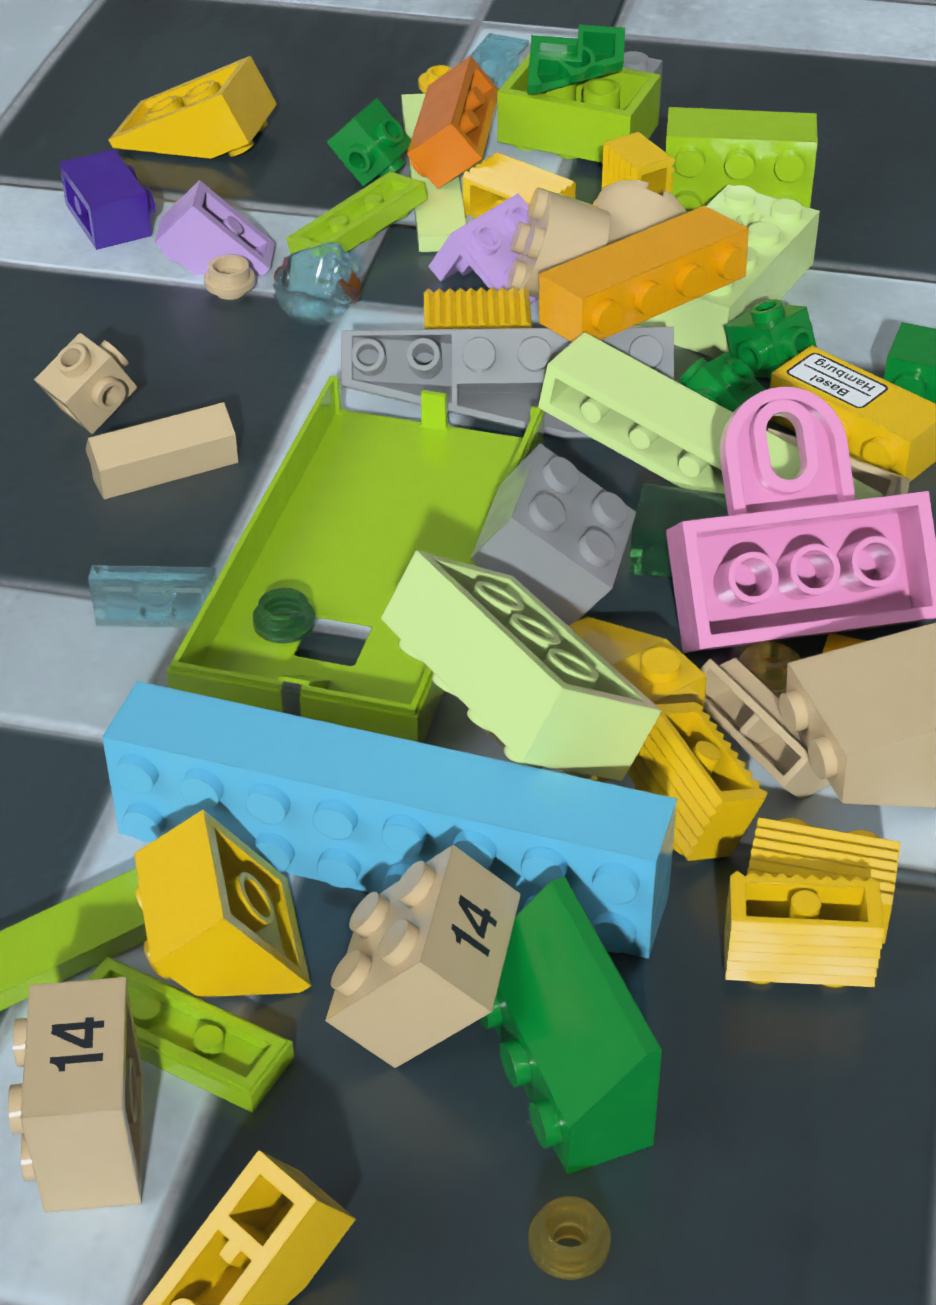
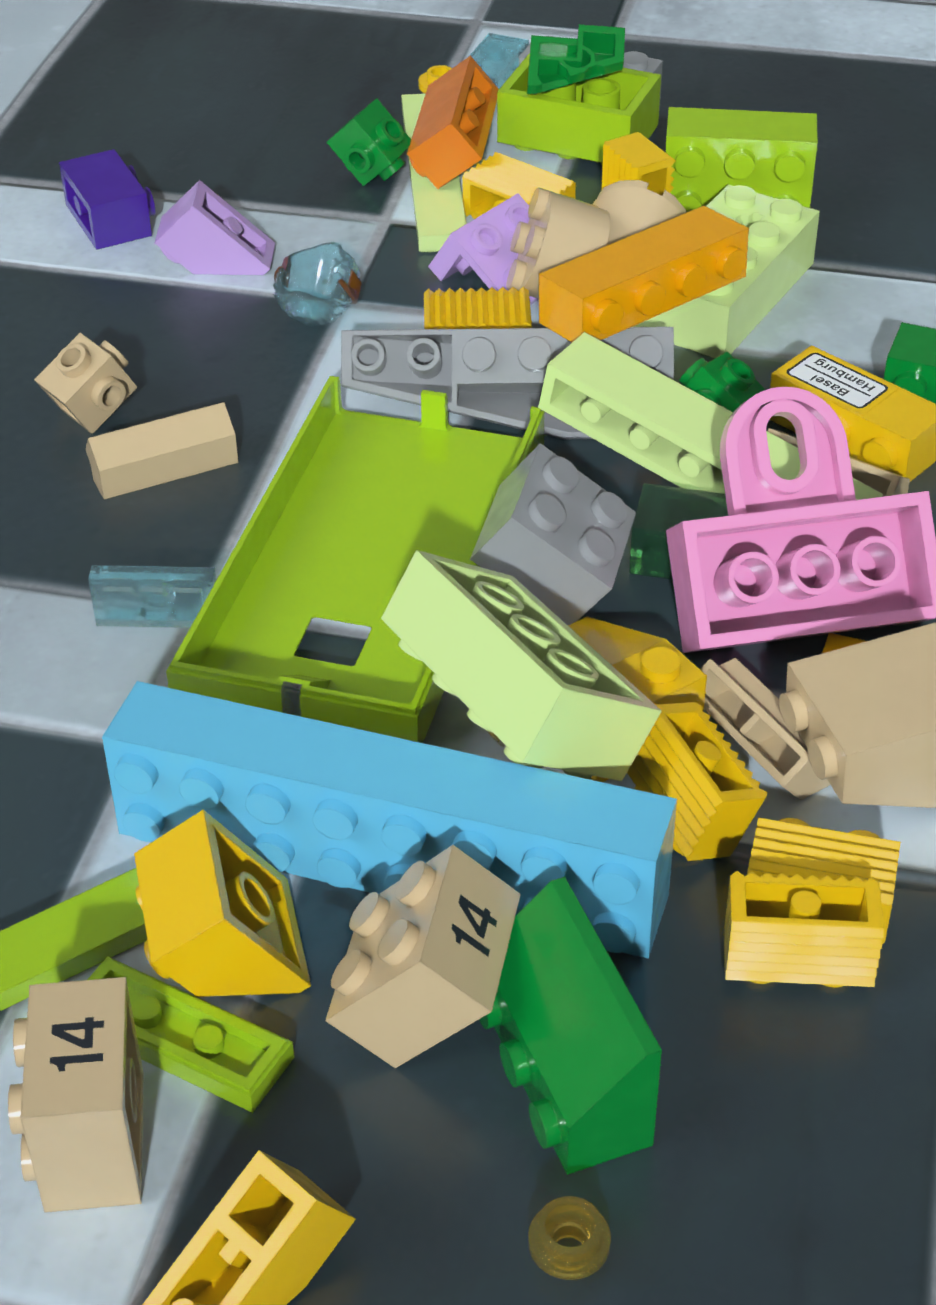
yellow slope [109,56,277,159] -> none
tan plate [204,255,255,300] -> none
clear green plate [253,588,315,643] -> none
lime plate [286,171,428,267] -> none
green brick [724,299,817,382] -> none
clear yellow plate [739,642,801,698] -> none

